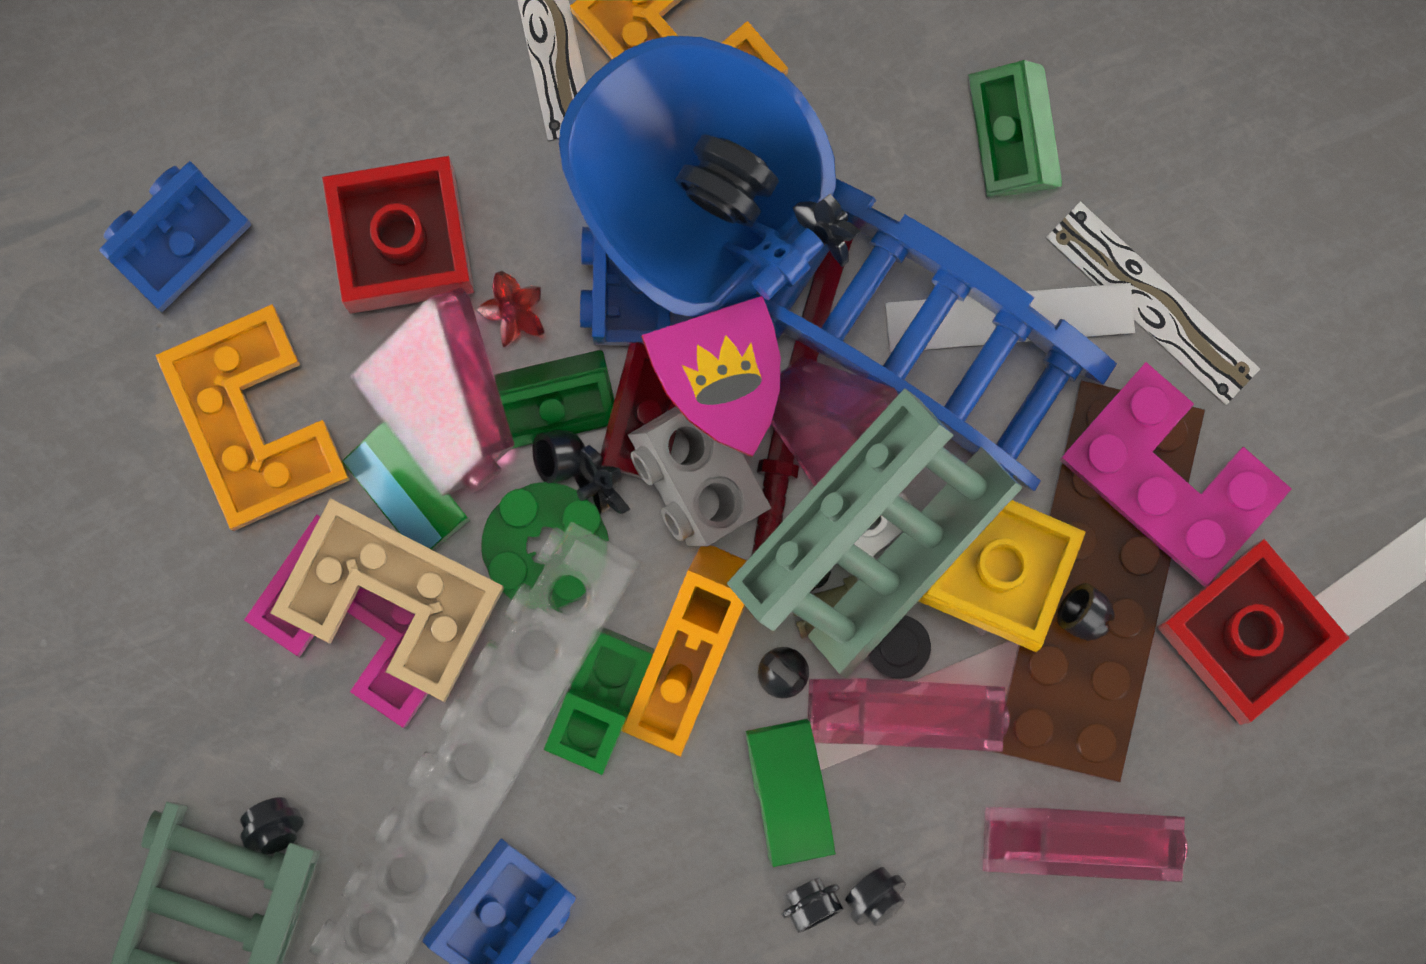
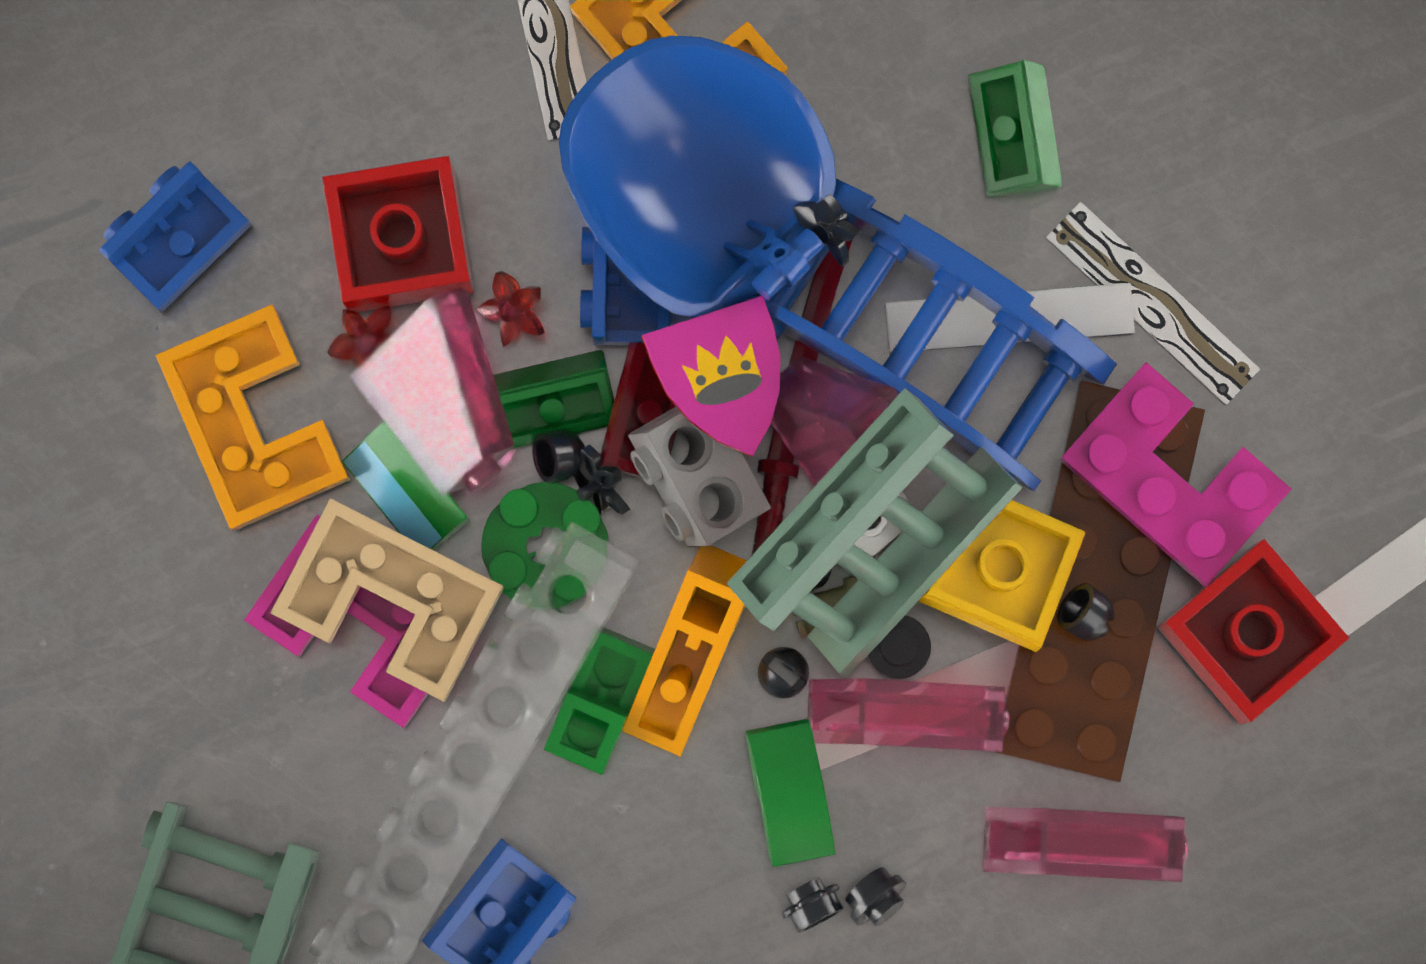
black plate [240,797,304,854] -> none
black wheel [675,134,779,227] -> none
none -> clear red plant [327,305,404,379]

